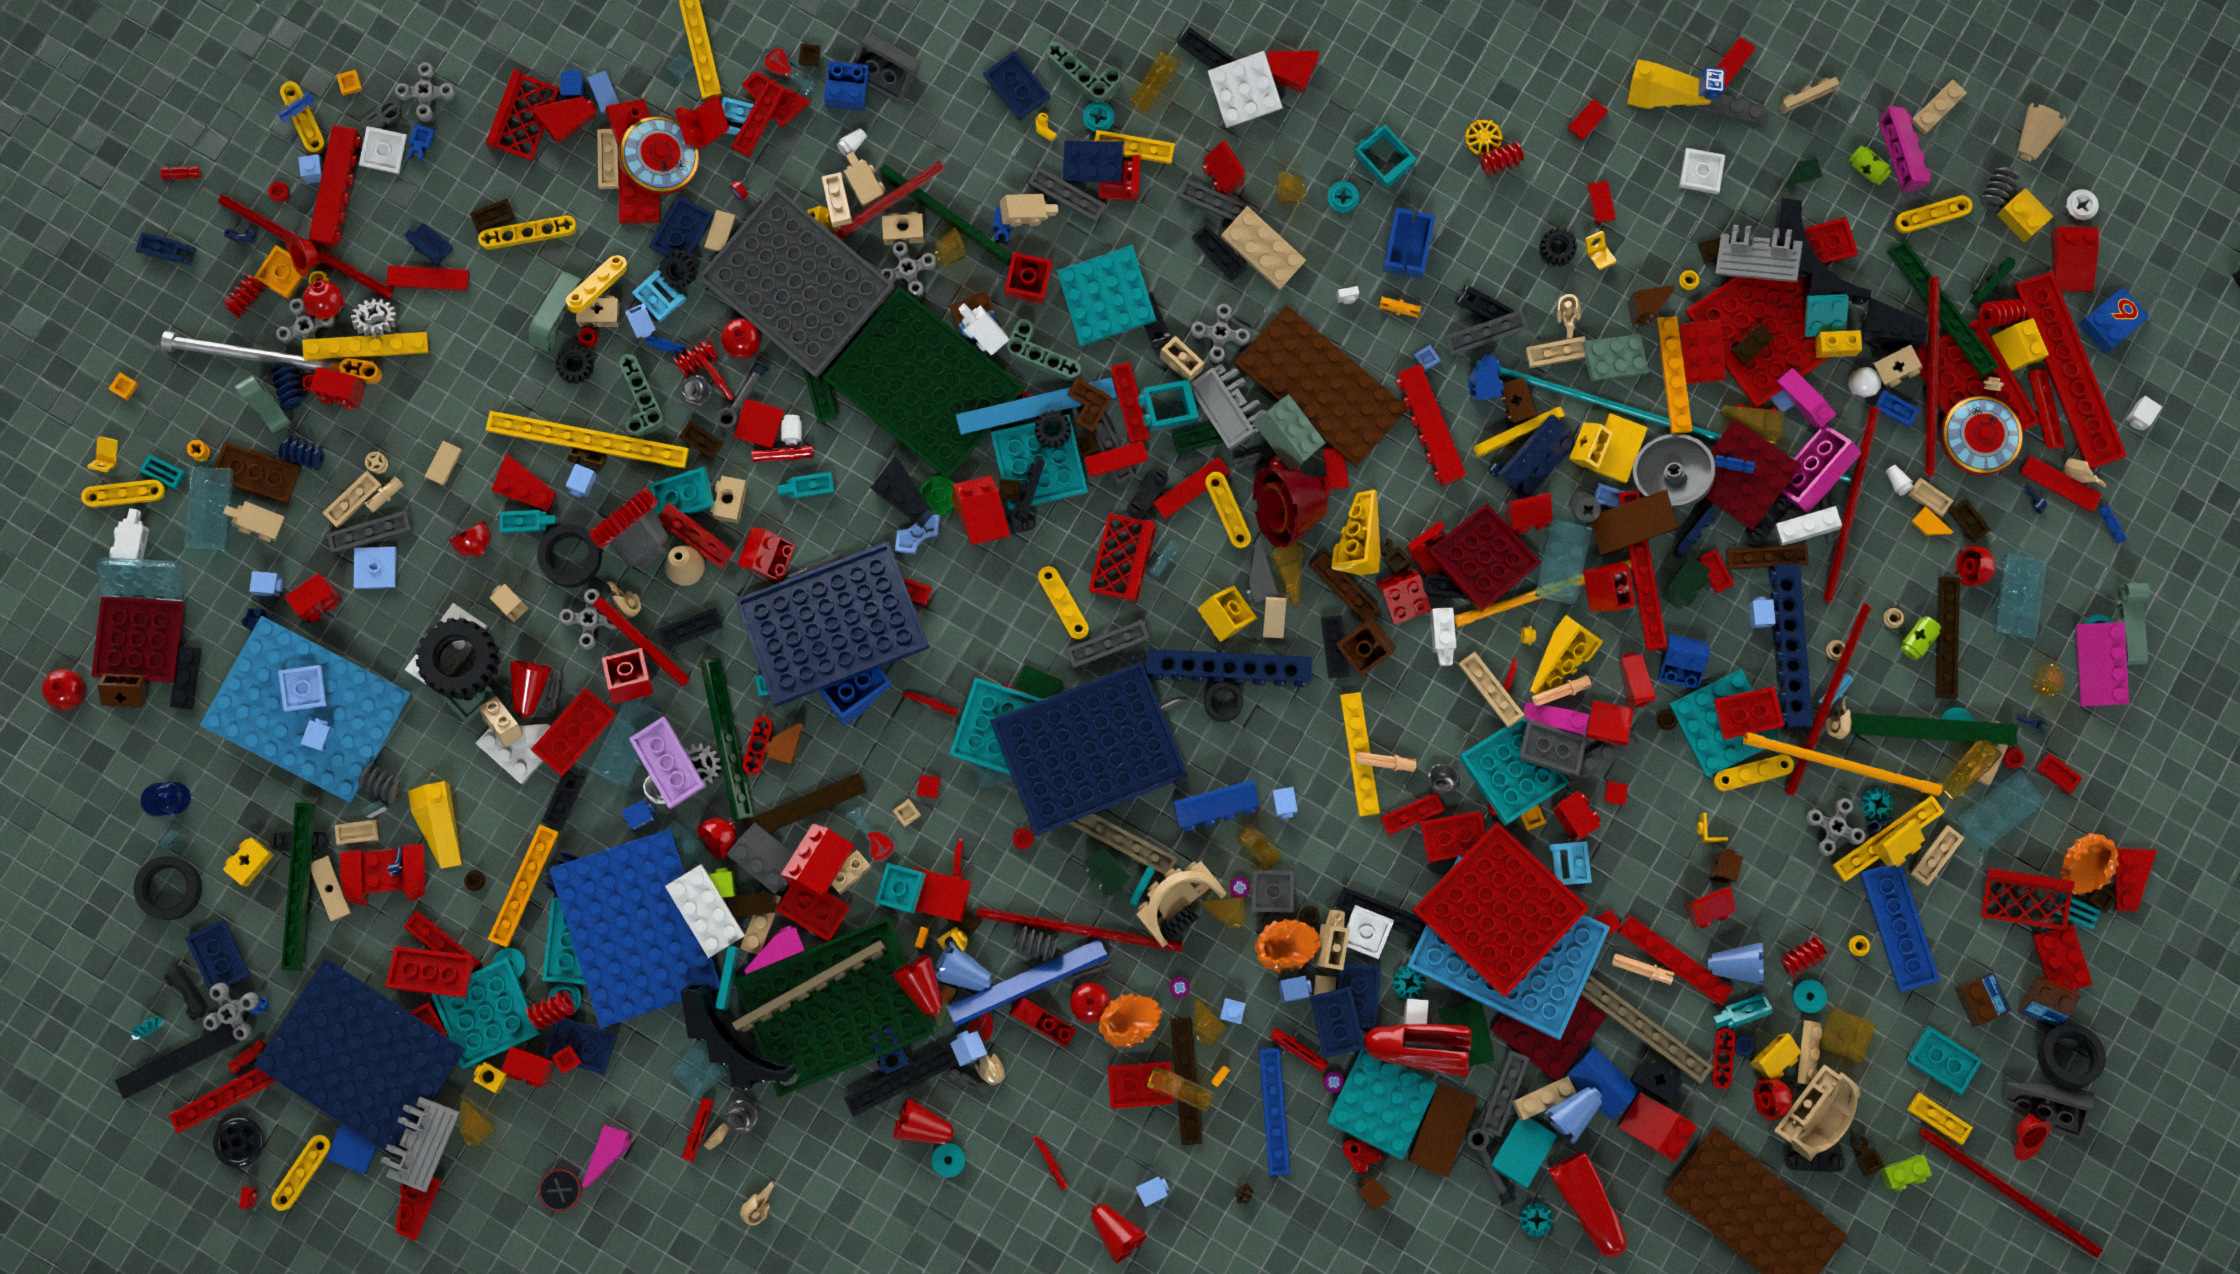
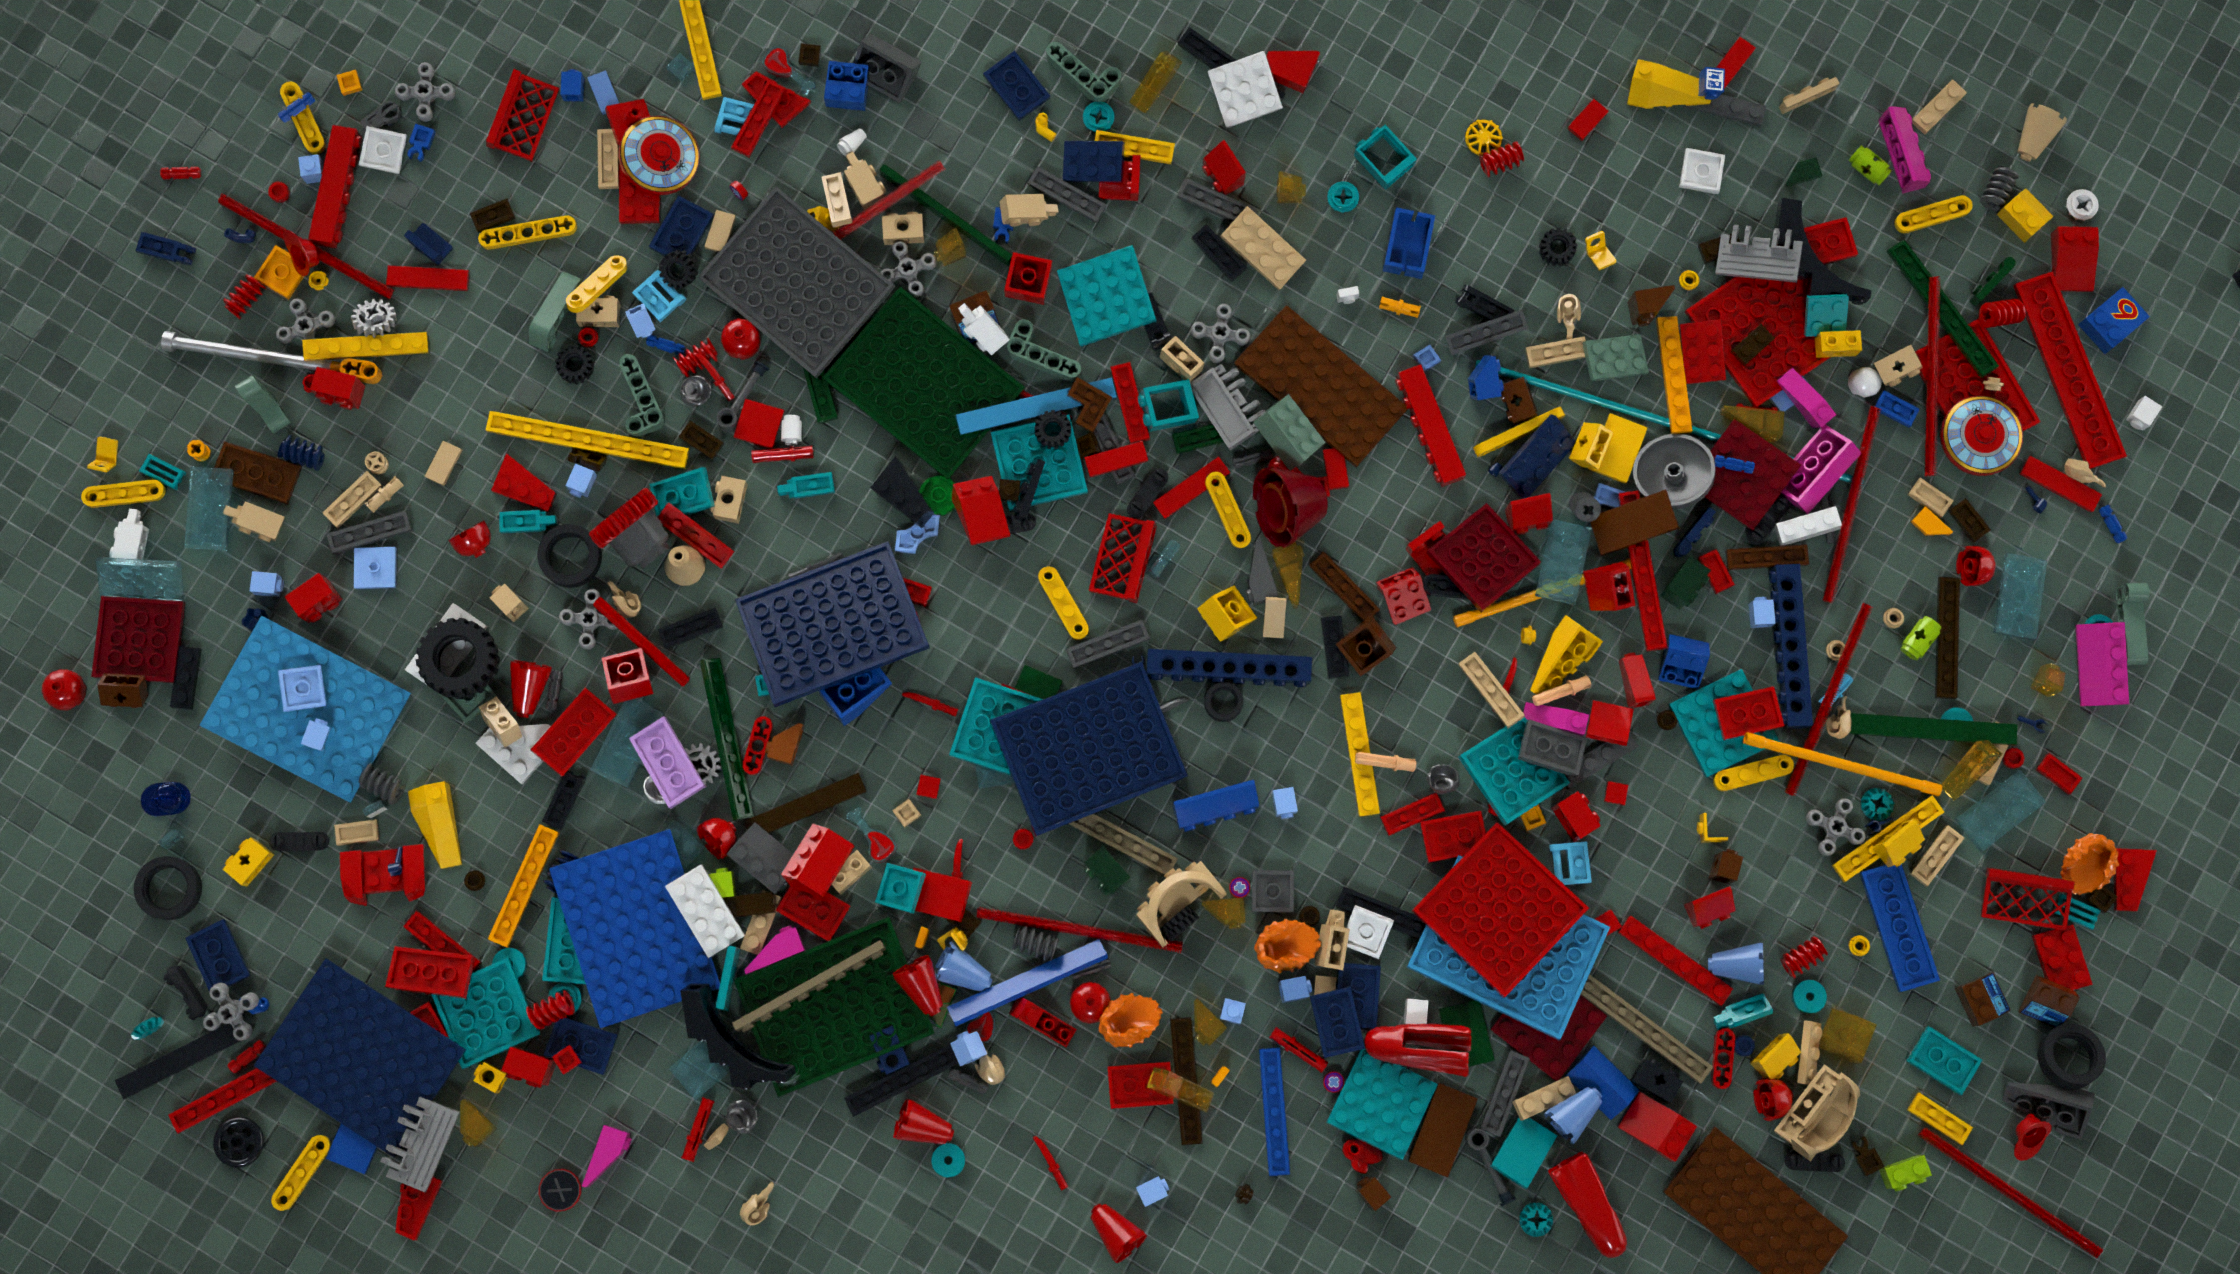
light orange plate [108,372,139,401] -> none
red plate [239,1186,258,1209] -> none
dark blue piece [270,365,306,411] -> none
dark green tile [281,803,316,971] -> none
red cylinder [302,281,345,319] -> none
tan tile [310,856,352,922] -> none
red slope [532,96,596,145] -> none
blue brick [621,799,656,831] -> none
red bracket [675,95,729,149] -> none
red slope [737,527,796,582] -> none
teal tile [1129,866,1156,908] -> none
tile [1169,977,1190,998] -> none
clear yellow slope [1235,823,1282,870] -> none
yellow wedge [1331,490,1381,575] -> none
dark brown plate [1380,538,1412,576] -> none
teal gear [1392,966,1426,999] -> none
white hinge [1430,607,1456,666] -> none
red tile [1587,181,1616,224] -> none
light nougat axle [1612,954,1674,985] -> none
black wedge [1863,298,1929,349] -> none
white cone [1886,465,1914,496] -> none
yellow slope [1991,318,2049,372] -> none
red plate [2029,370,2065,449] -> none

